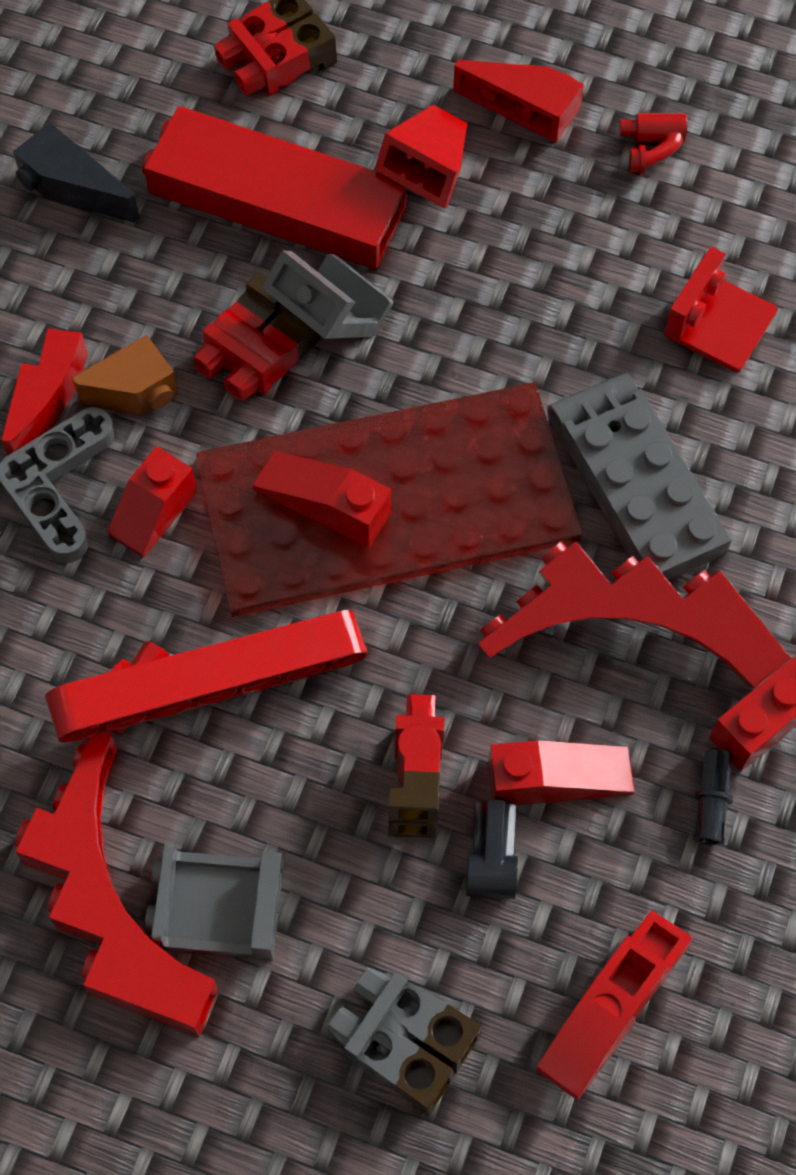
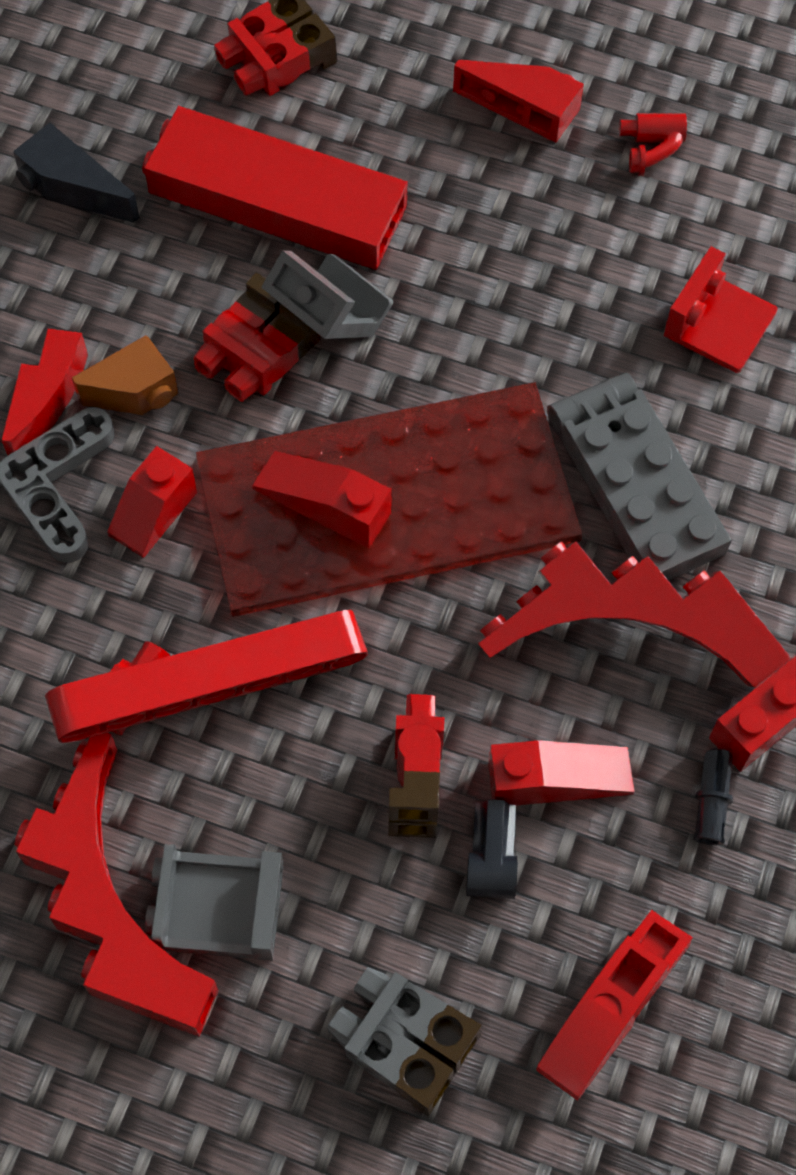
red slope [374,105,467,209] -> none

